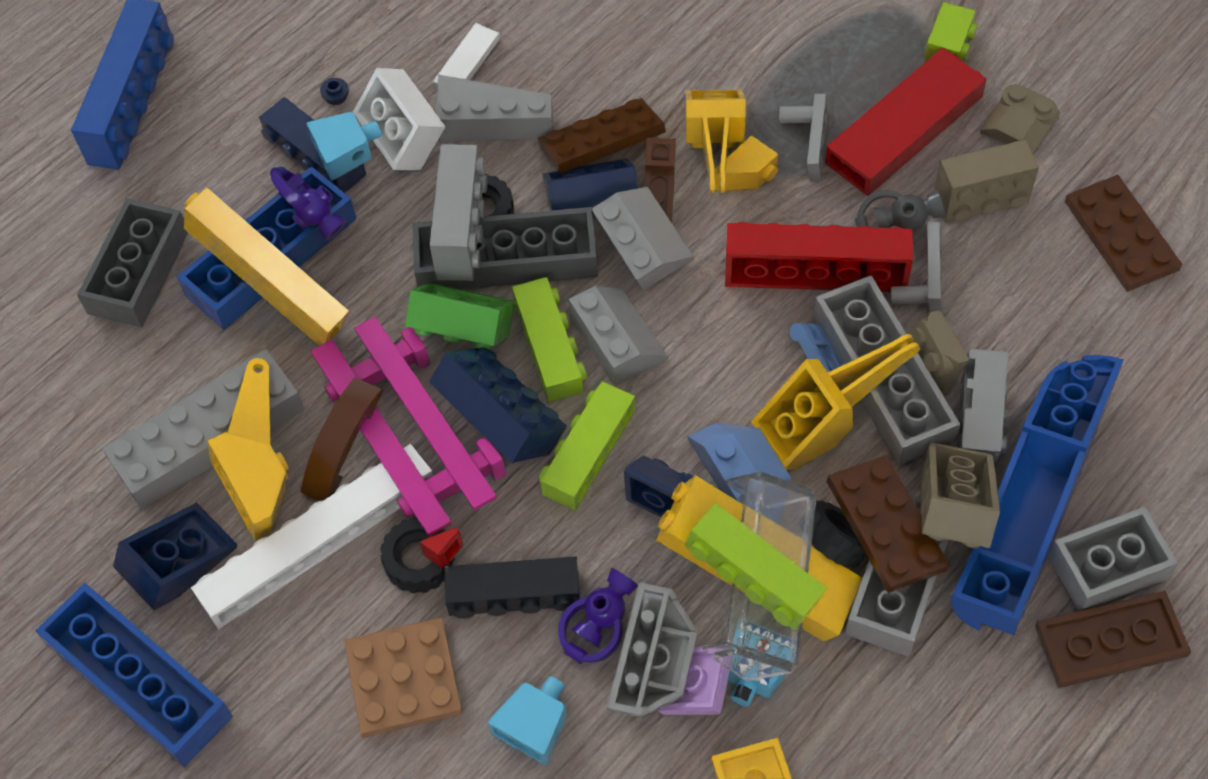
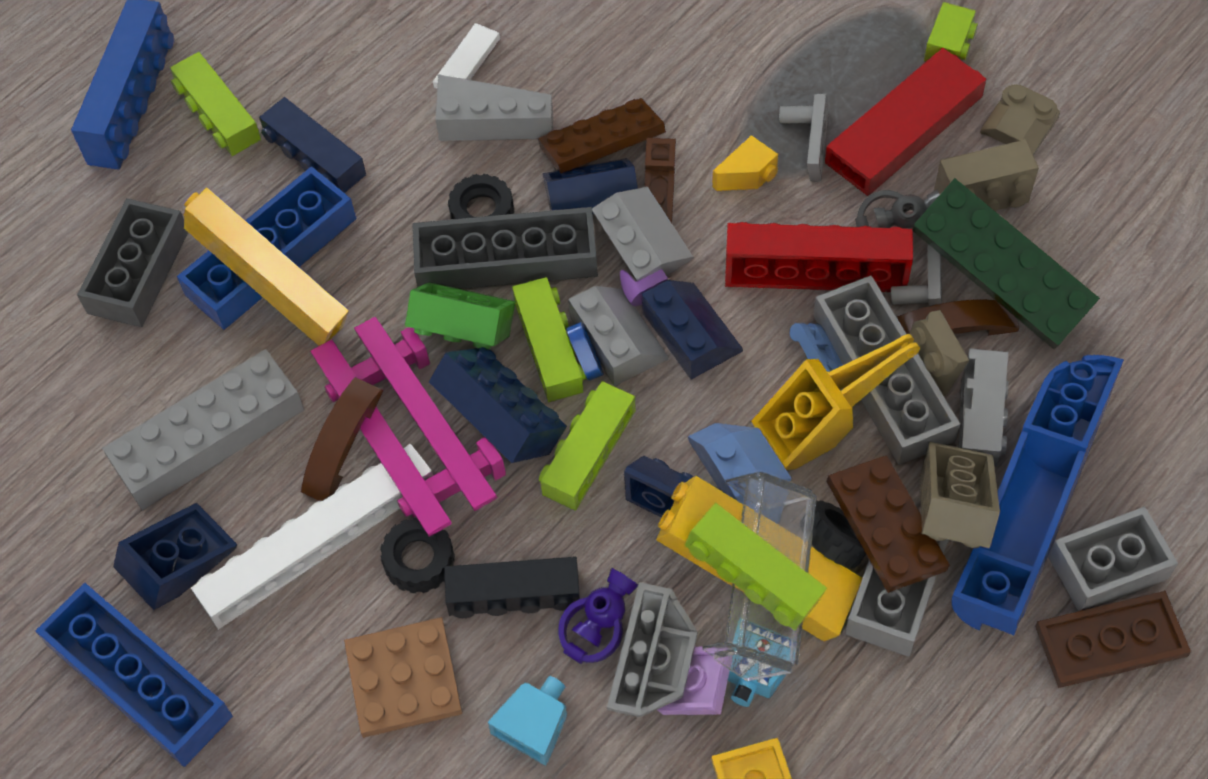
yellow slope [208,358,288,542] -> none
dark purple piece [270,167,347,241] -> none
medium azure torso [307,112,382,181] -> none
dark blue plate [320,78,349,105] -> none
white brick [353,68,445,170] -> none
red slope [420,528,464,569] -> none
light grey brick [430,144,487,281] -> none
yellow slope [685,89,746,193] -> none
reddish brown plate [1065,175,1182,292] -> none
none -> lime brick [170,51,261,156]
none -> blue beam [567,322,604,381]
none -> medium lavender plate [620,269,668,306]
none -> dark blue slope [642,280,743,380]
none -> reddish brown slope [897,299,1019,336]
none -> dark green brick [912,178,1100,349]

